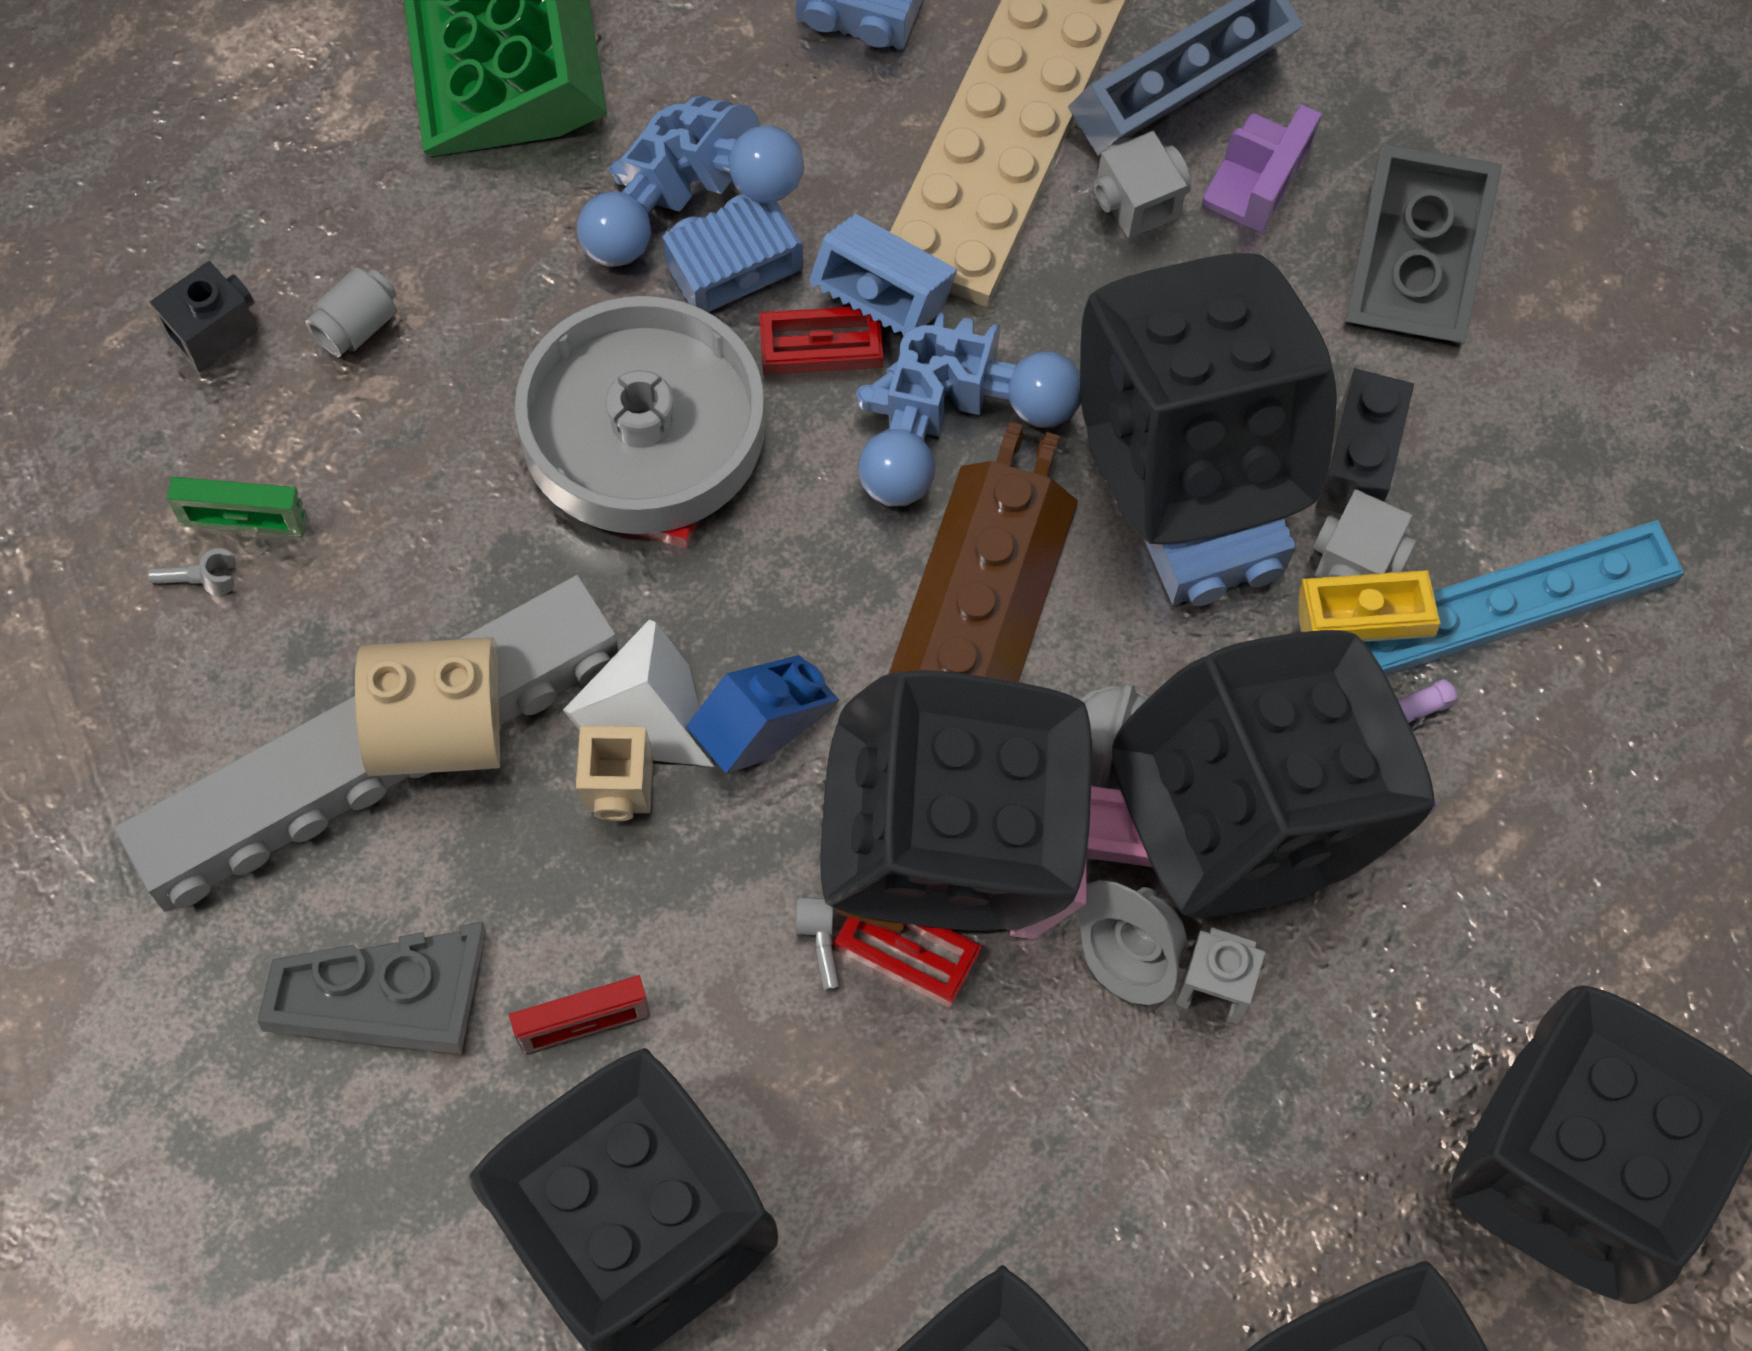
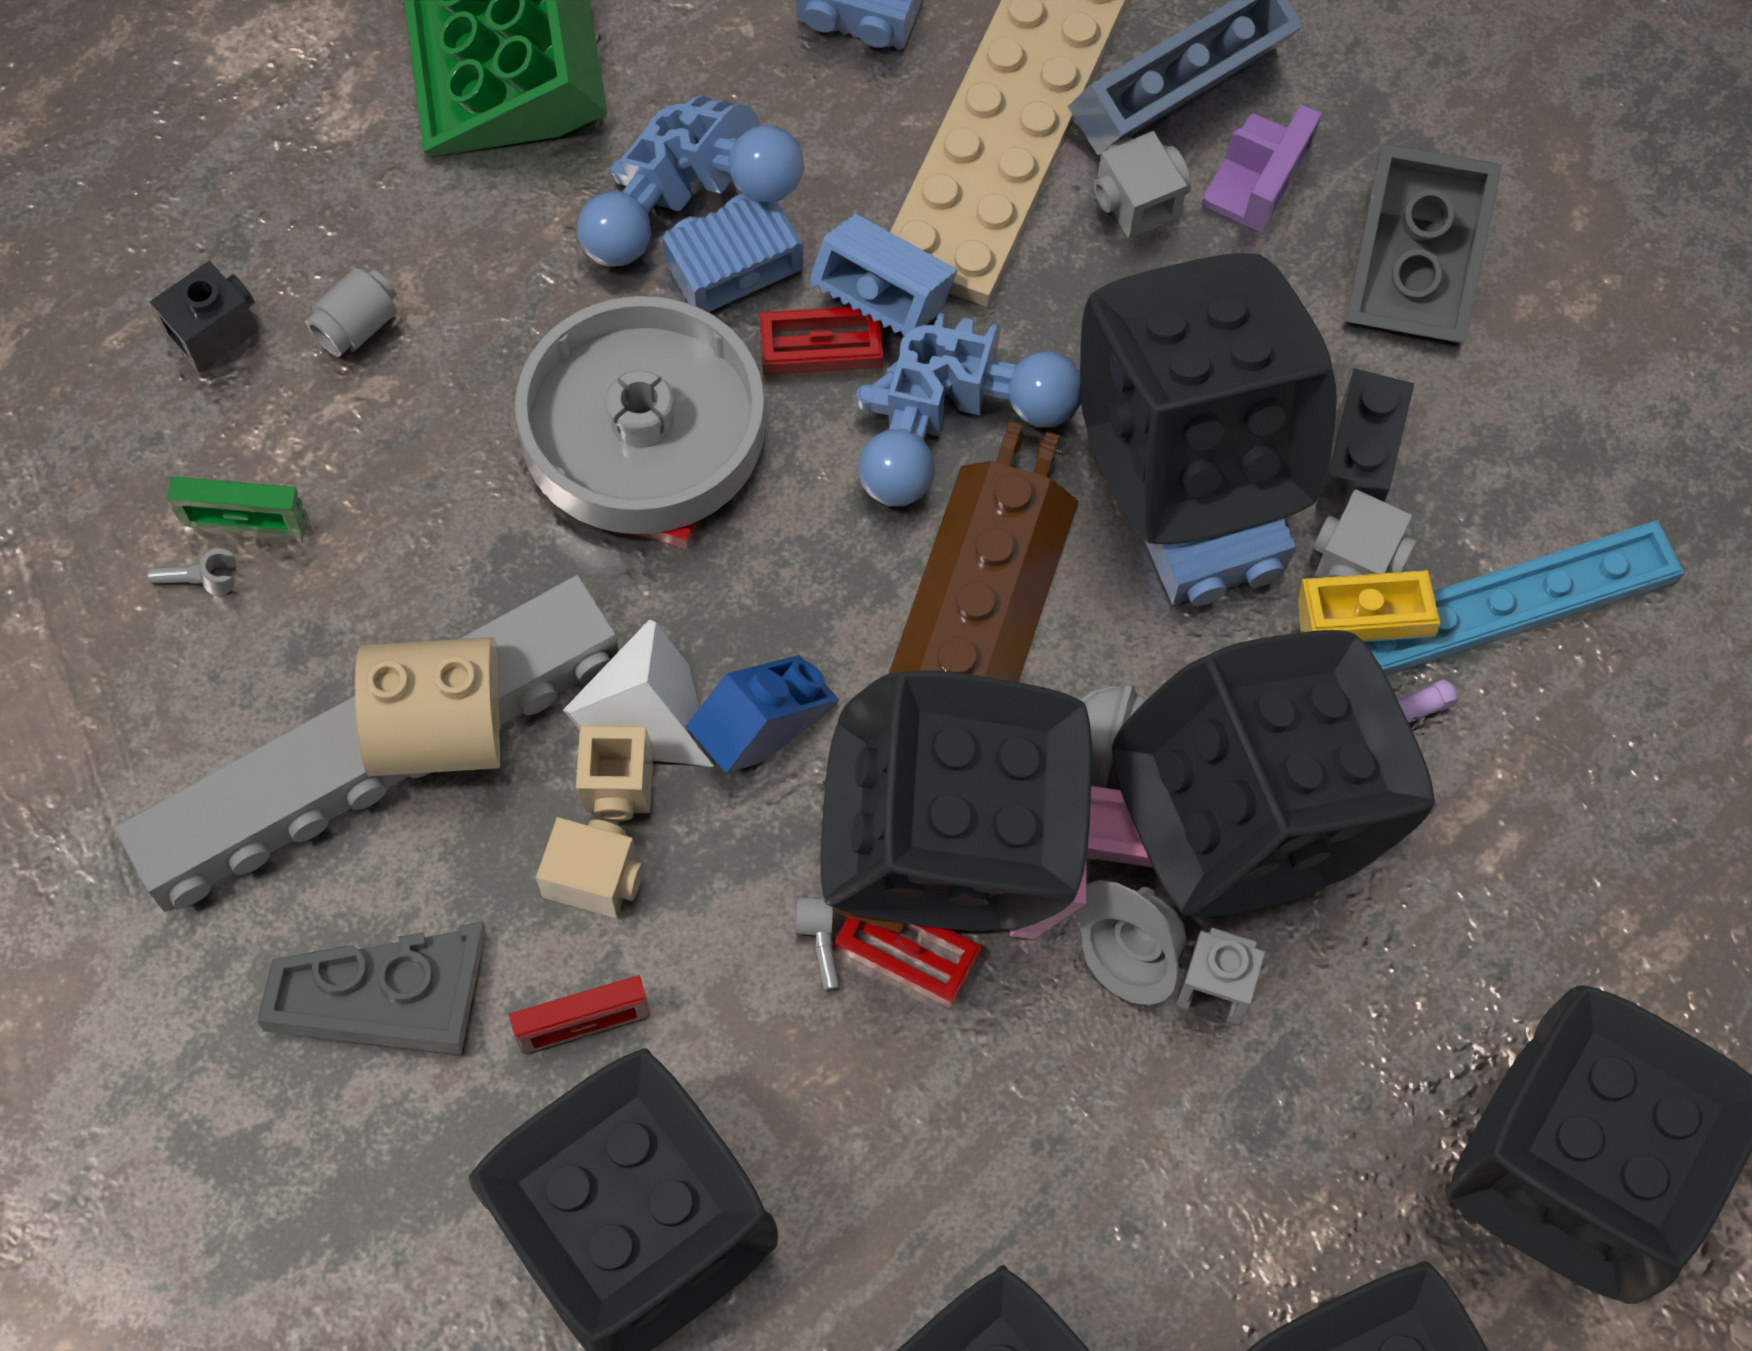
none -> tan brick [536,817,644,918]

